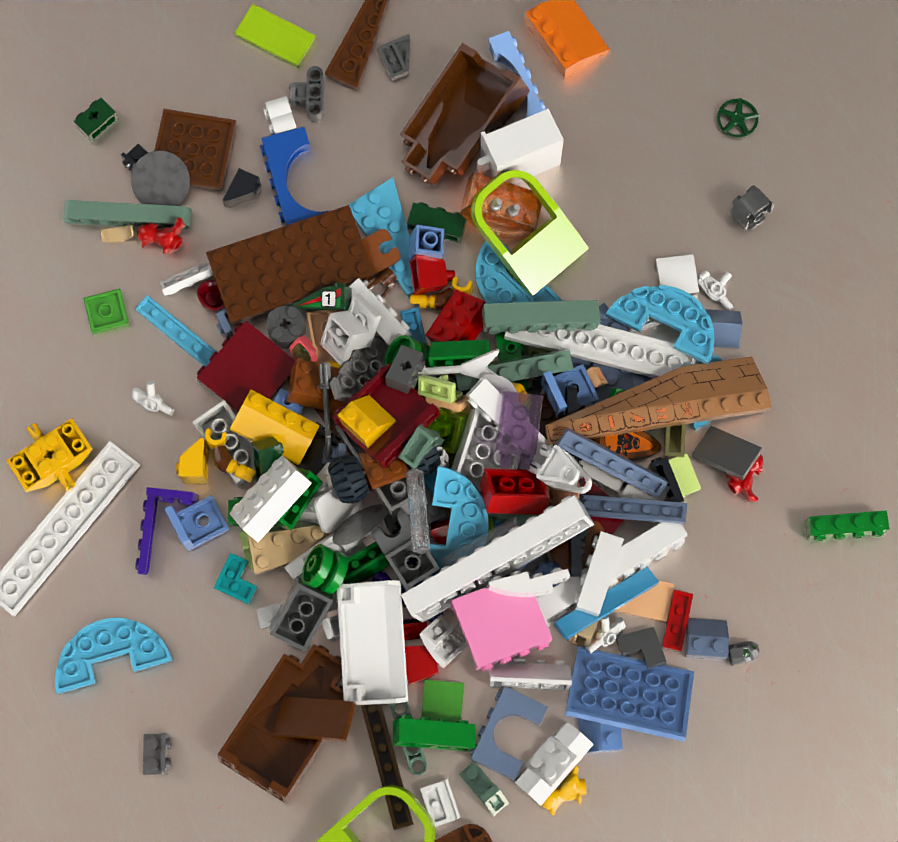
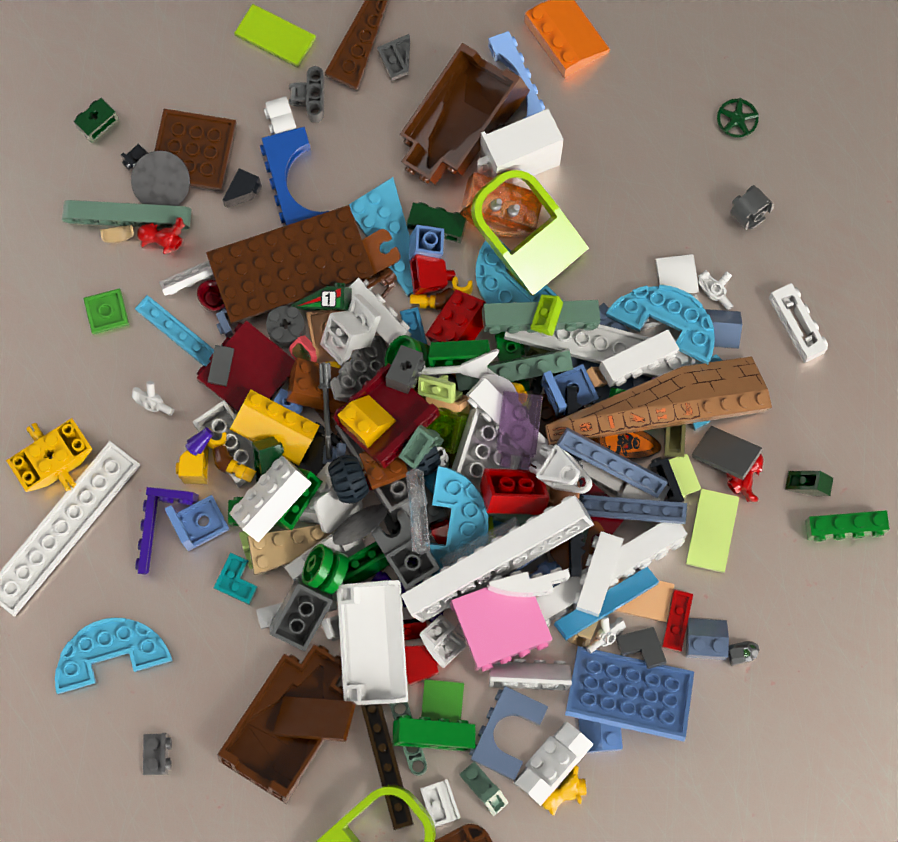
none -> dark purple cone [185,427,214,456]
none -> dark grey tile [208,345,234,387]
none -> lime slope [530,294,563,336]
none -> white brick [599,330,679,387]
none -> yellowish green tile [686,489,739,573]
none -> white brick [769,283,828,363]
none -> dark green slope [785,471,833,496]

